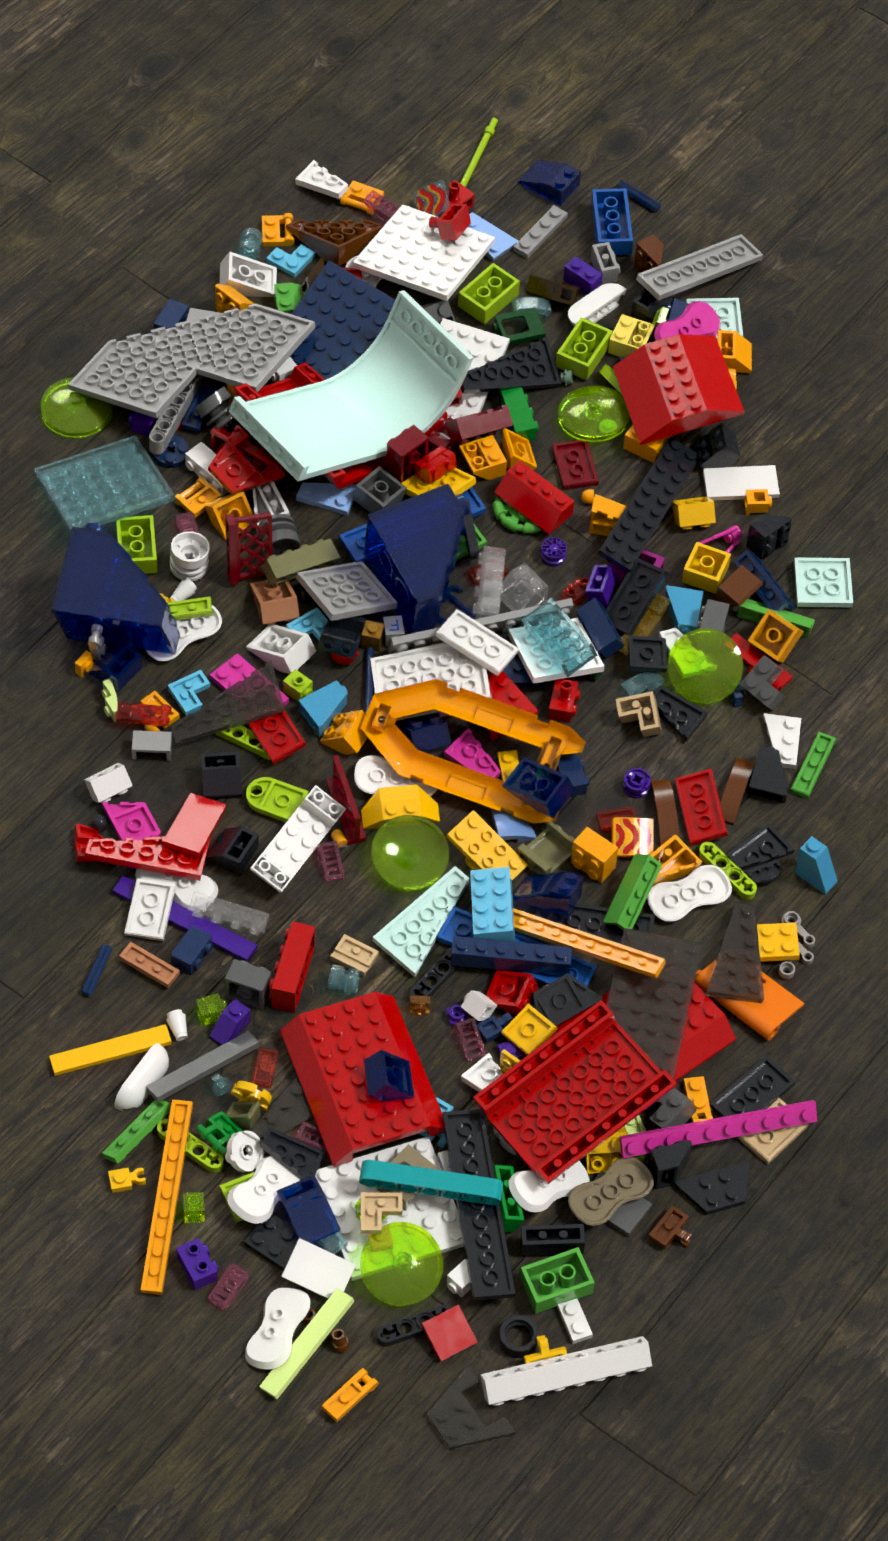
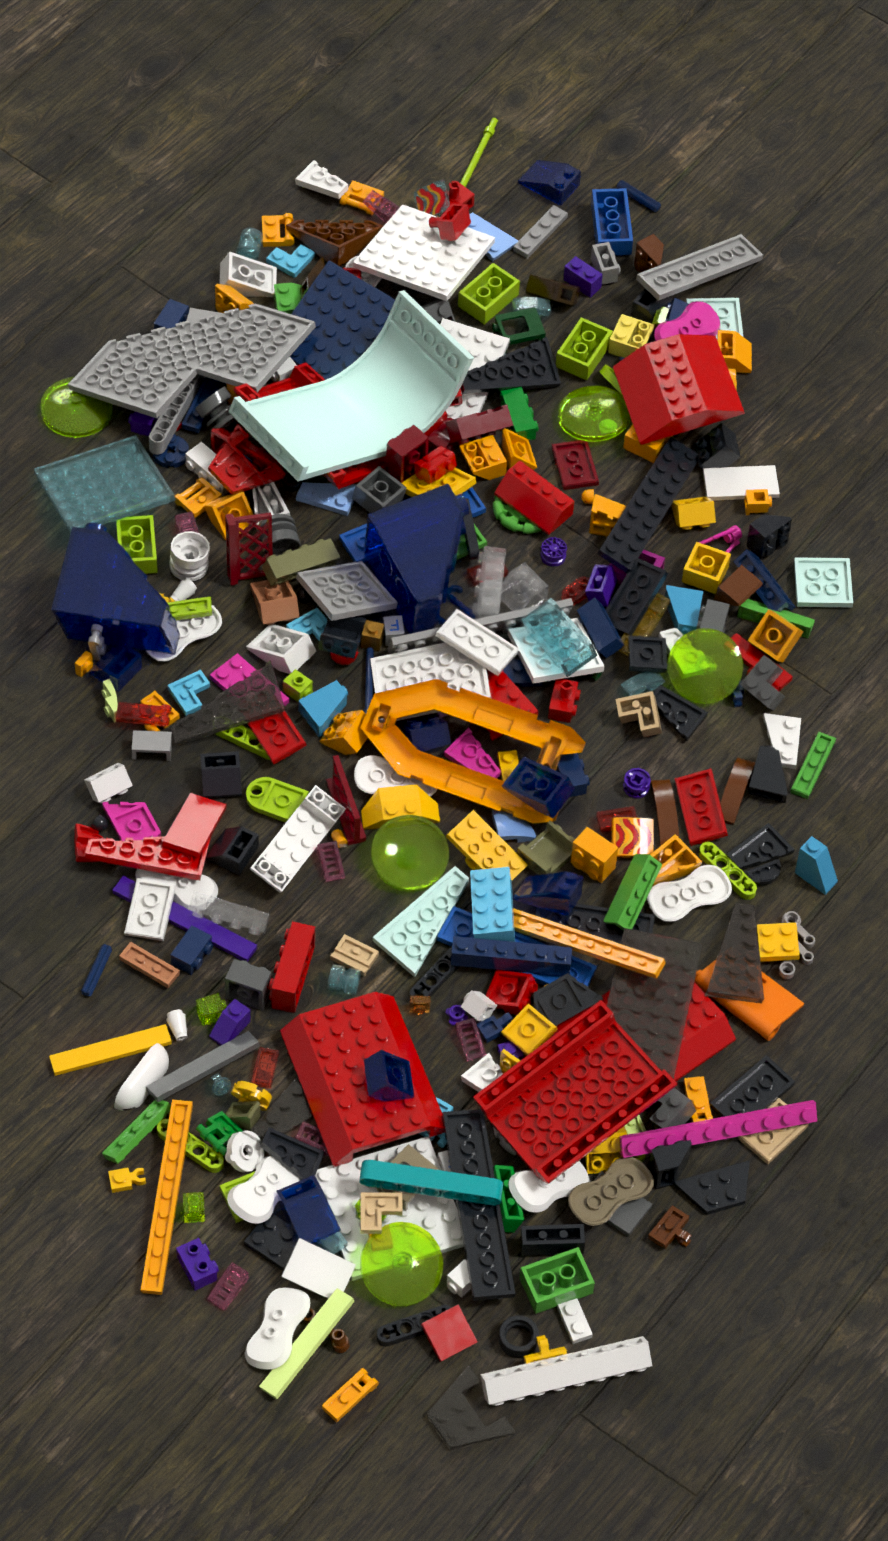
sand green plate [561,369,573,386] -> none
white brick [568,283,626,327] -> none

